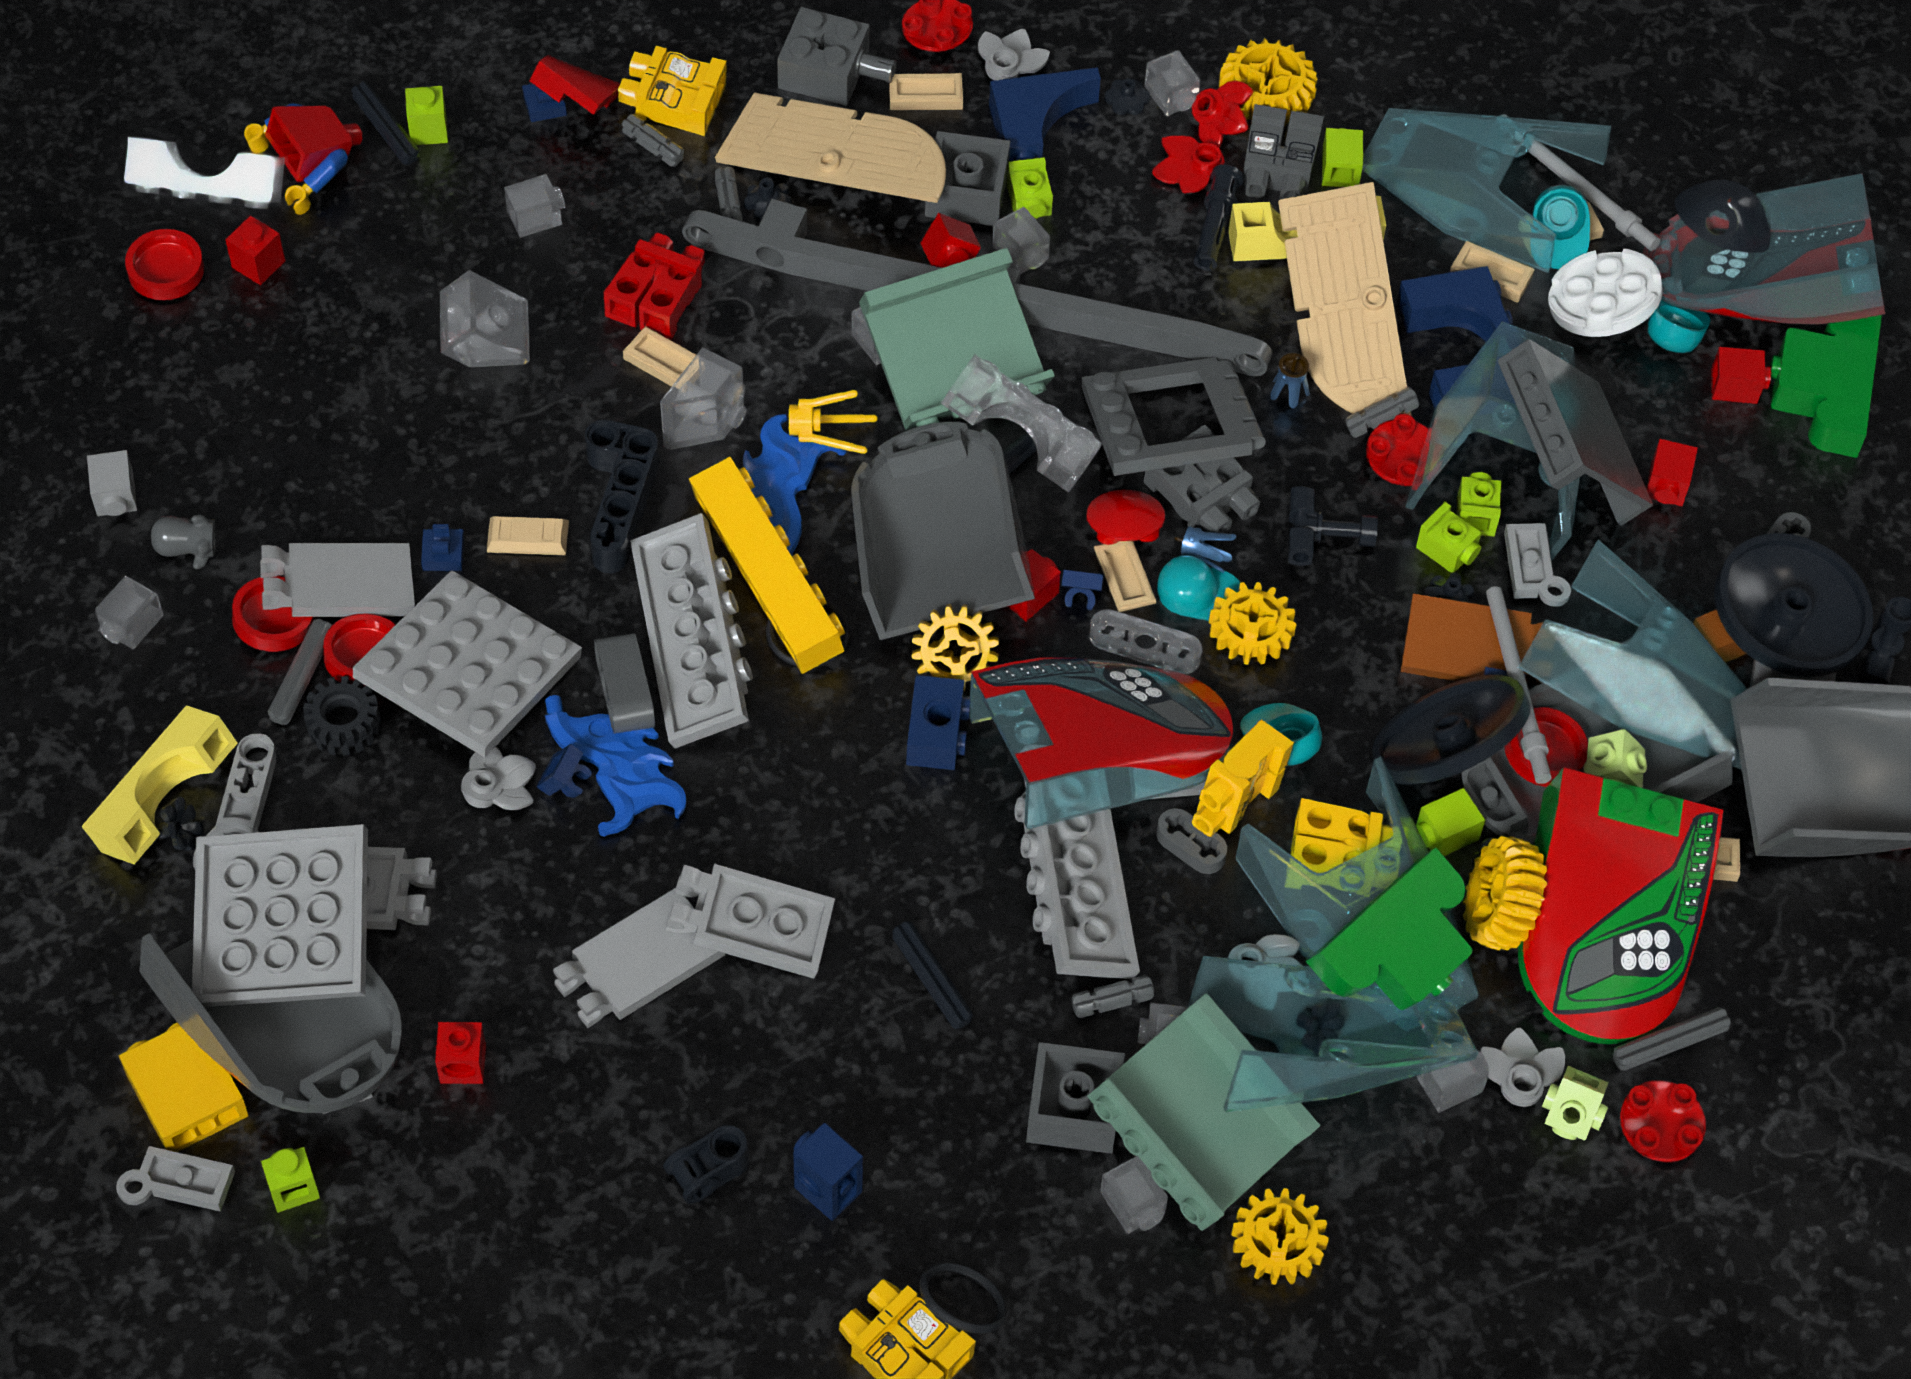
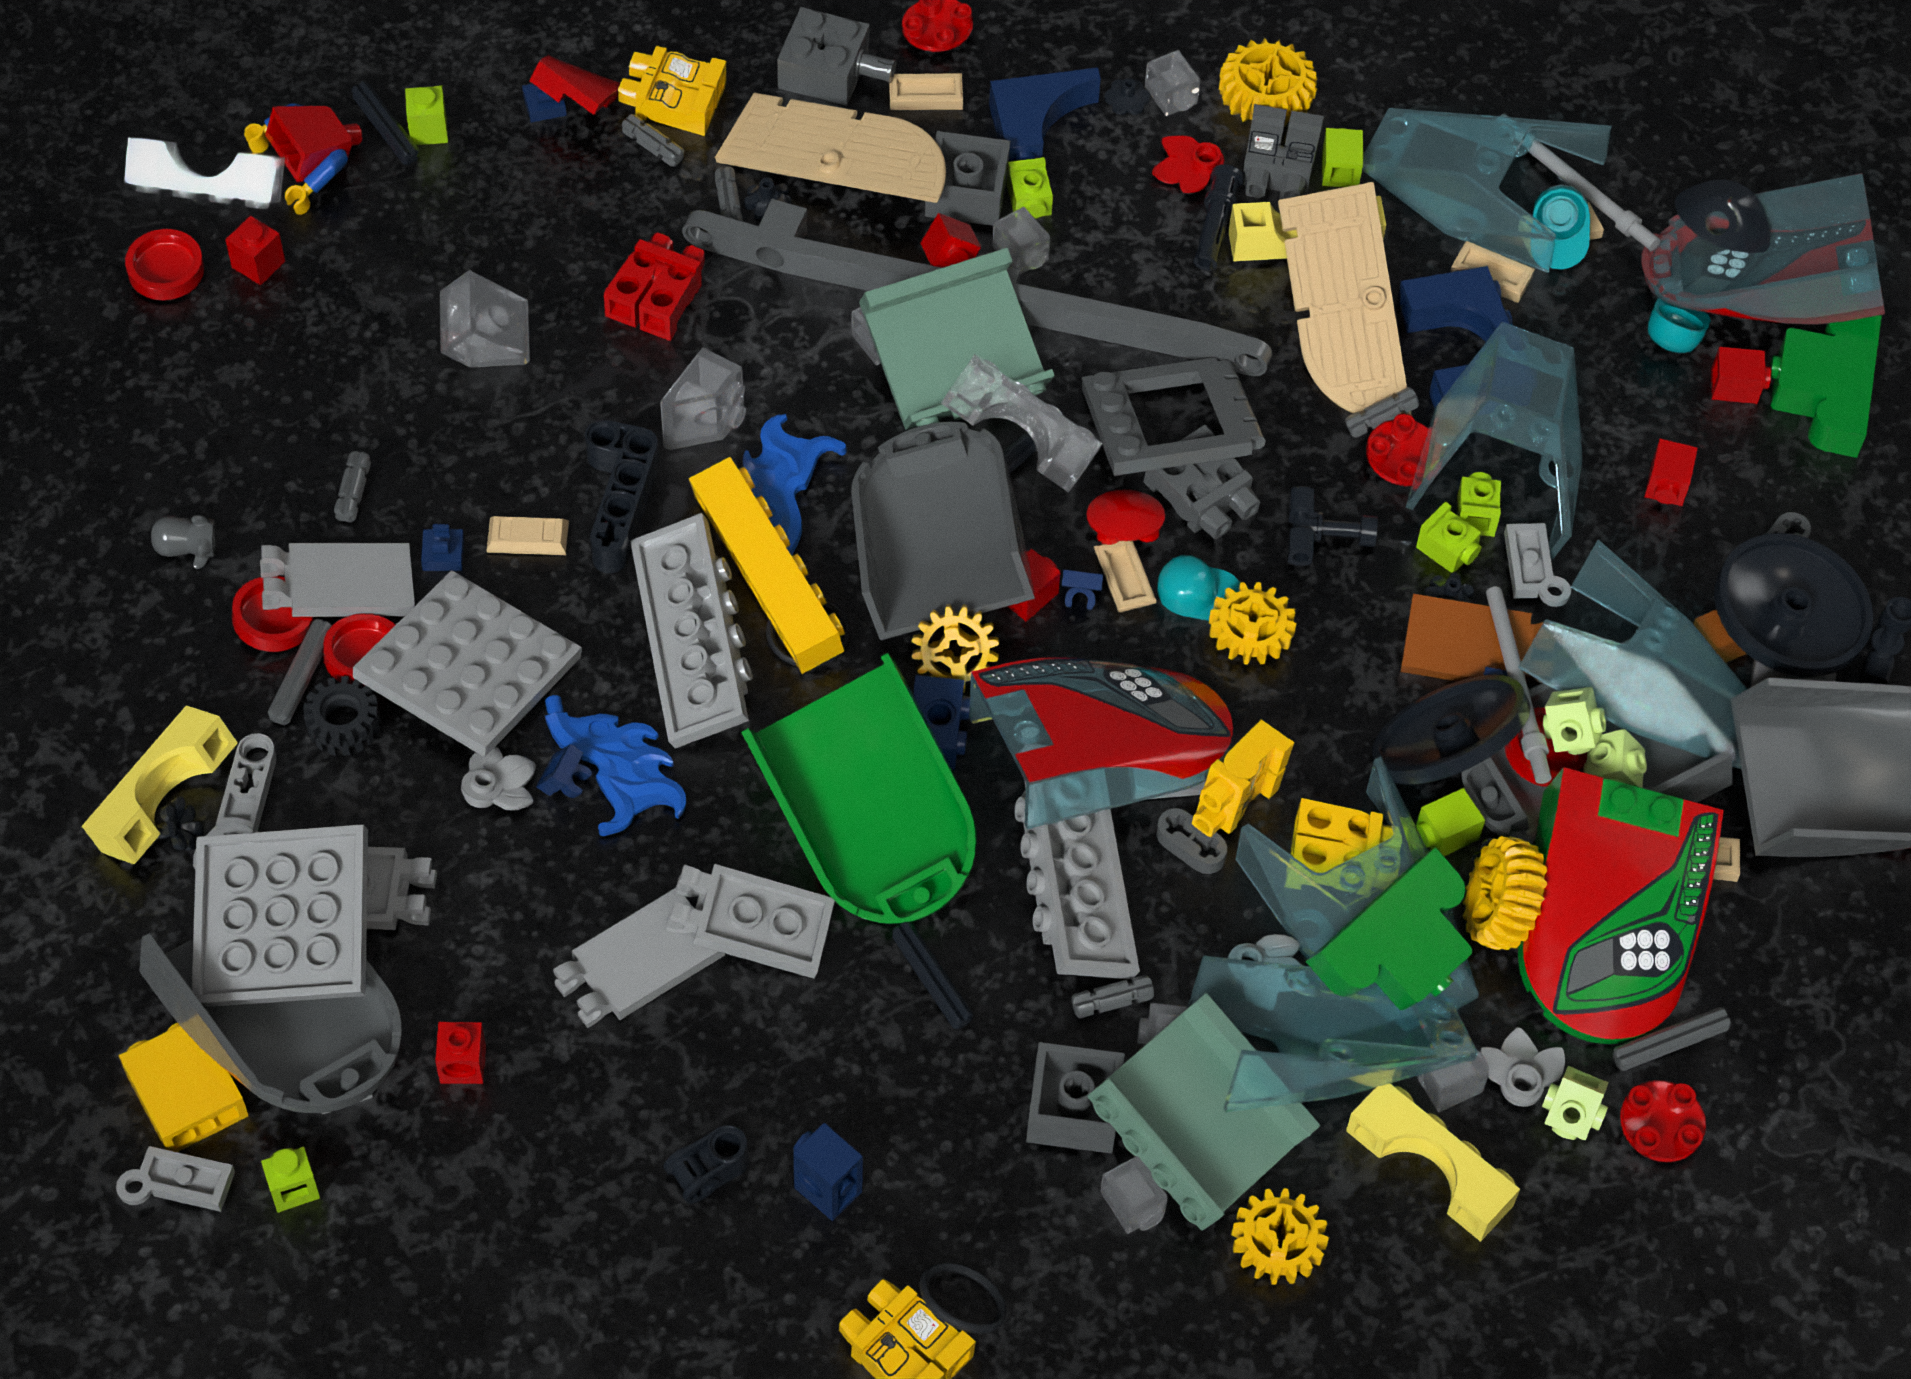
light grey brick [87,450,137,516] -> none
clear brick [95,575,164,650] -> none
clear brick [504,174,565,238] -> none
dark grey beam [594,633,655,734] -> none
tan tile [623,326,708,394] -> none
yellow plant [789,390,878,454] -> none
light grey plate [978,29,1050,80] -> none
clear beam [1089,609,1202,674] -> none
flat silver piece [1175,526,1236,573] -> none
red plate [1192,81,1254,147] -> none
teal cap [1240,703,1323,766] -> none
piece [1271,353,1310,409] -> none
black plant [1296,1002,1345,1057] -> none
dark grey panel [1497,339,1653,526] -> none
white tile [1548,249,1663,337] -> none
none -> dark grey axle [334,451,371,523]
none -> green windscreen [741,653,977,924]
none -> light yellow arch [1346,1079,1520,1242]
none -> yellowish green brick [1543,687,1606,755]

